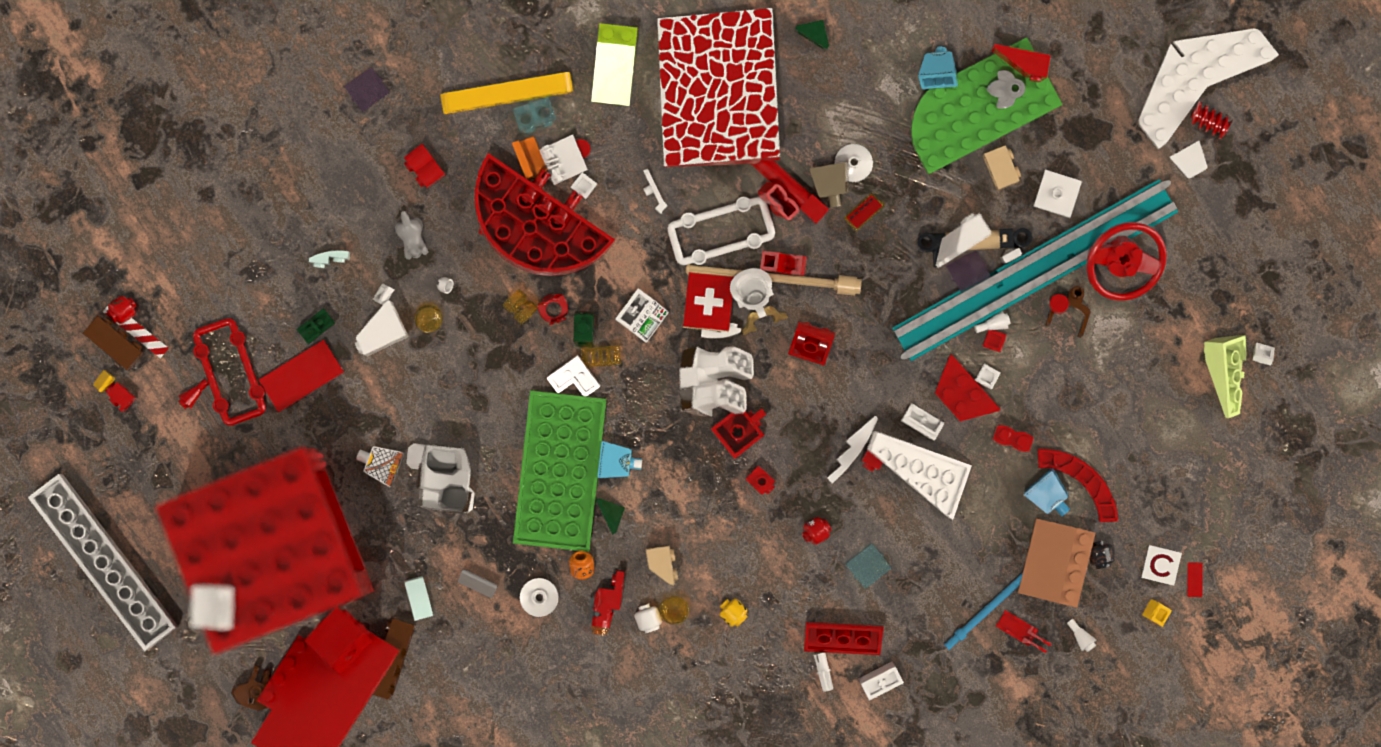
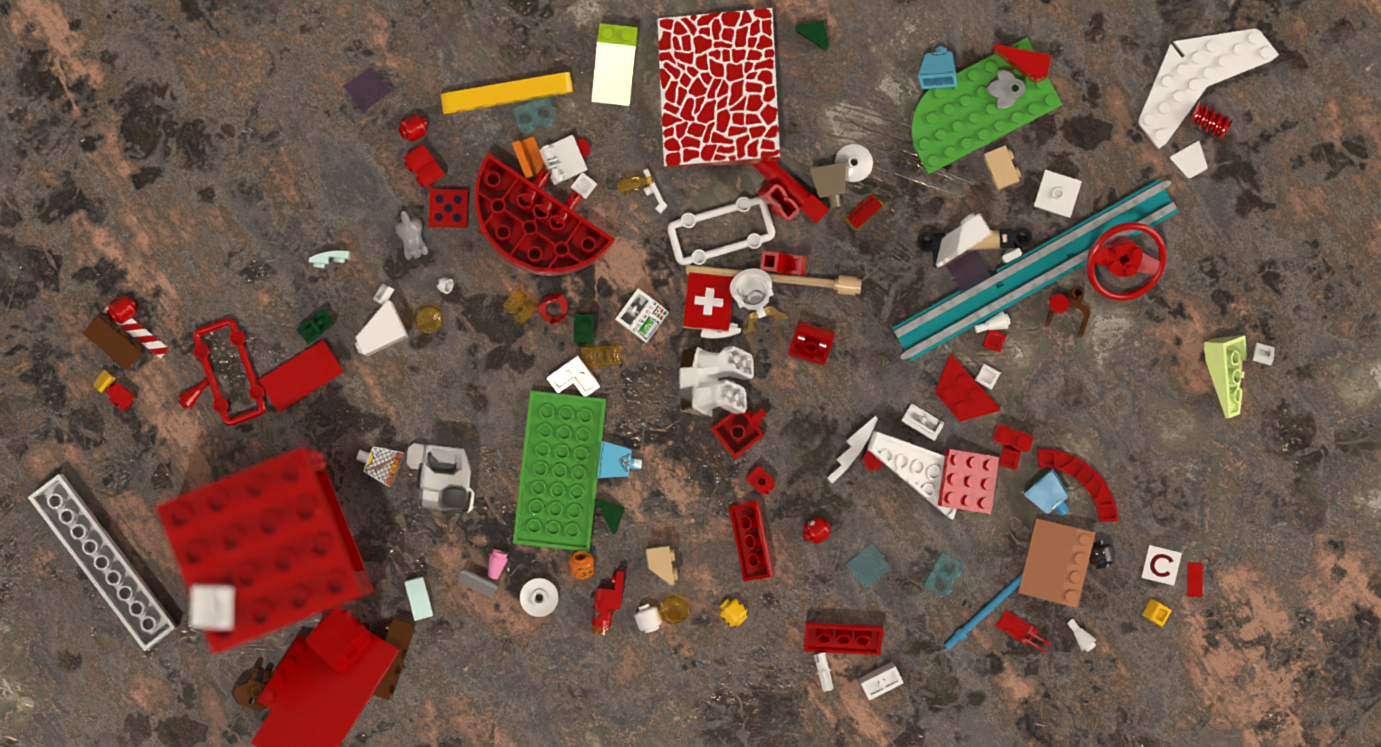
none -> red head [398,114,428,142]
none -> red tile [428,188,469,229]
none -> bright pink cone [487,549,508,579]
none -> clear yellow cone [617,176,653,196]
none -> red slope [728,501,773,582]
none -> clear light blue brick [923,553,963,598]
none -> plate [938,449,999,514]
none -> red tile [998,447,1022,471]

